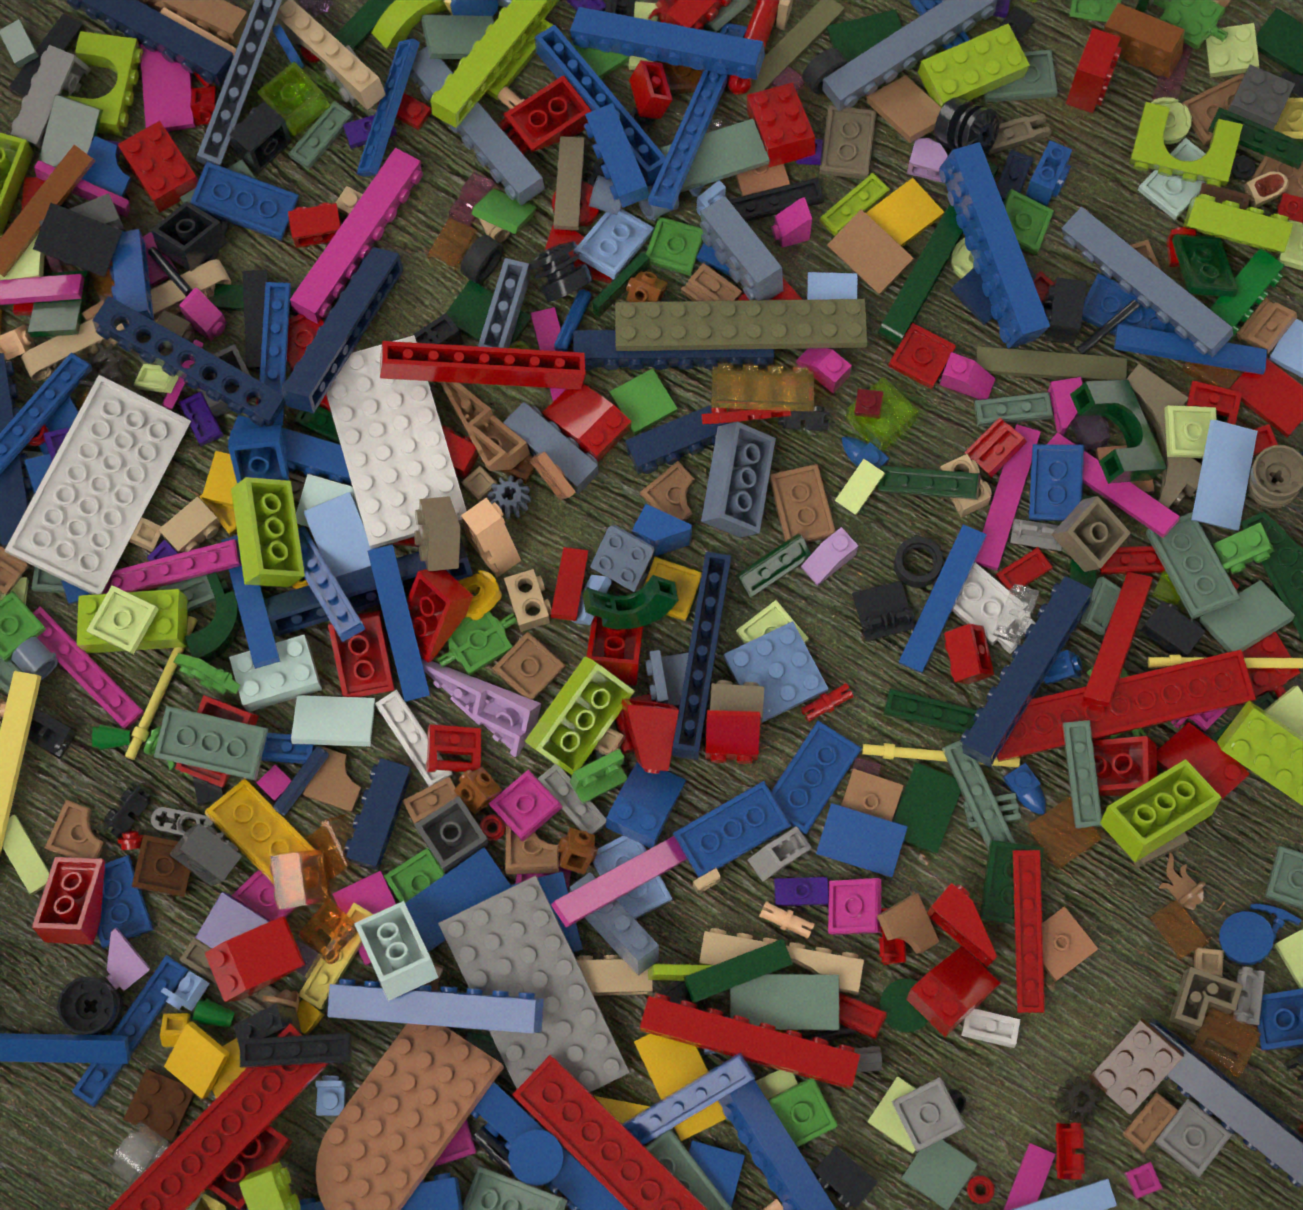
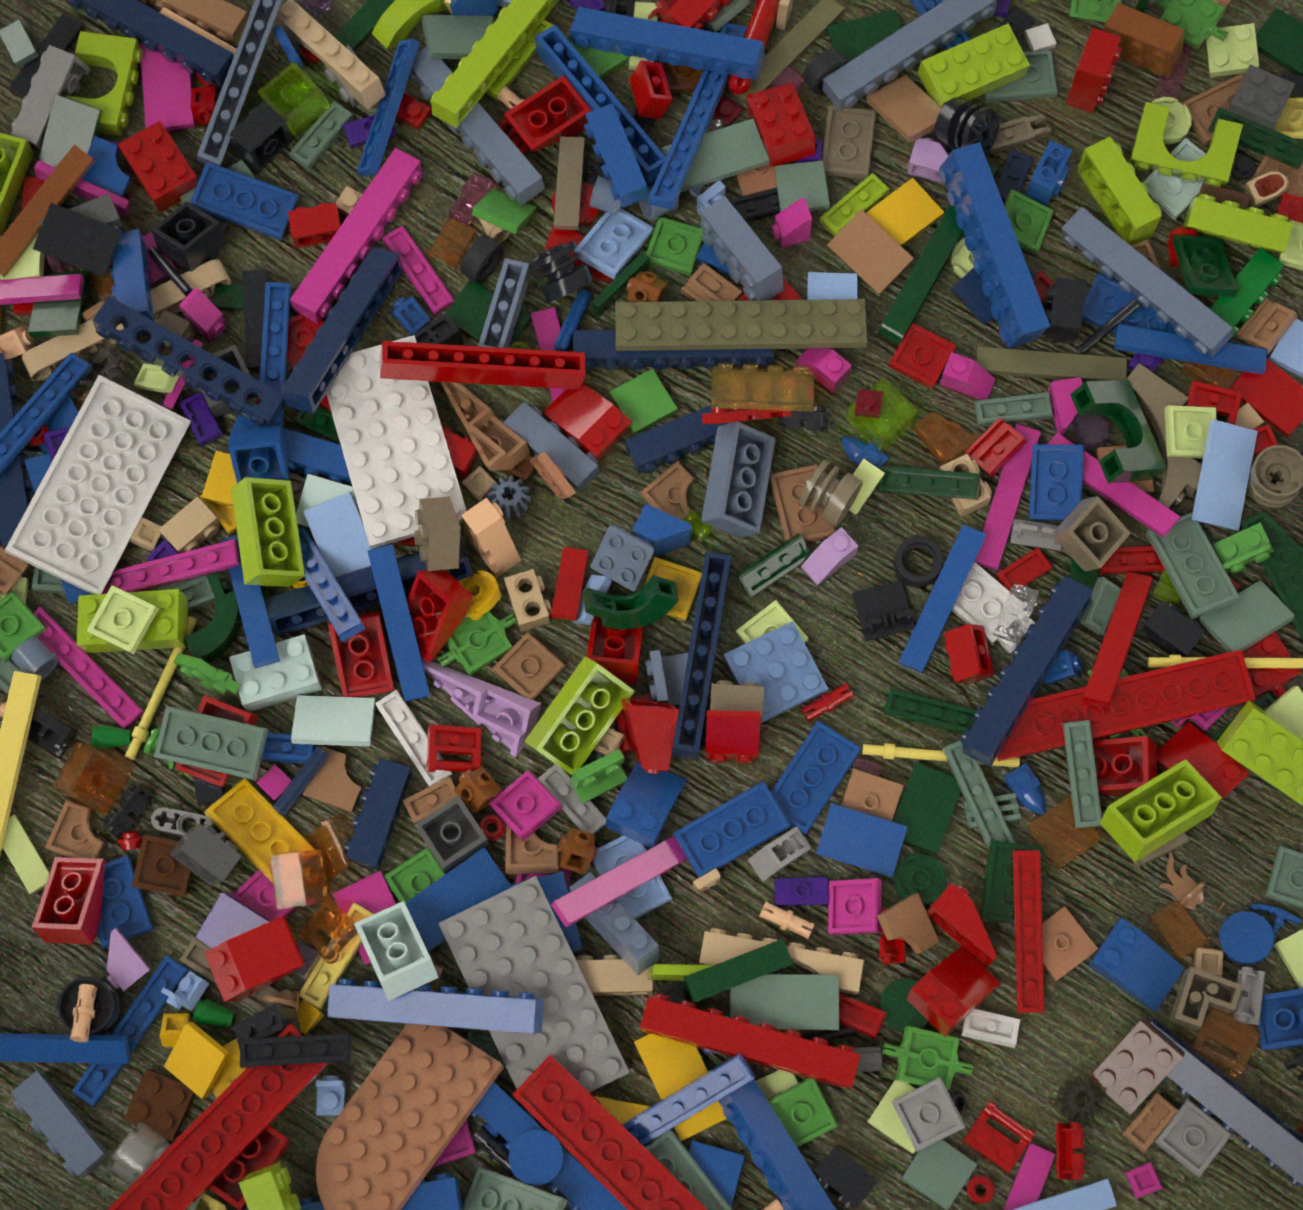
none -> sand blue brick [11,1071,110,1177]
none -> clear orange slope [51,742,132,816]
none -> light nougat pin [70,984,97,1042]
none -> dark pink tile [382,225,455,316]
none -> blue bracket [389,296,430,335]
none -> clear neon green bush [683,509,713,542]
none -> dark red plate [712,95,743,128]
none -> sand green tile [774,160,830,212]
none -> dark tan wheel [799,459,863,527]
none -> bright green plate [882,1026,973,1090]
none -> dark green tile [893,853,947,906]
none -> clear orange wing [912,412,980,465]
none -> red plate [963,1100,1036,1173]
none -> white tile [1024,23,1057,51]
none -> lime brick [1077,137,1162,245]
none -> blue slope [1087,918,1184,1012]
none -> dark purple plate [1127,353,1163,373]
none -> tan tile [1235,403,1264,429]

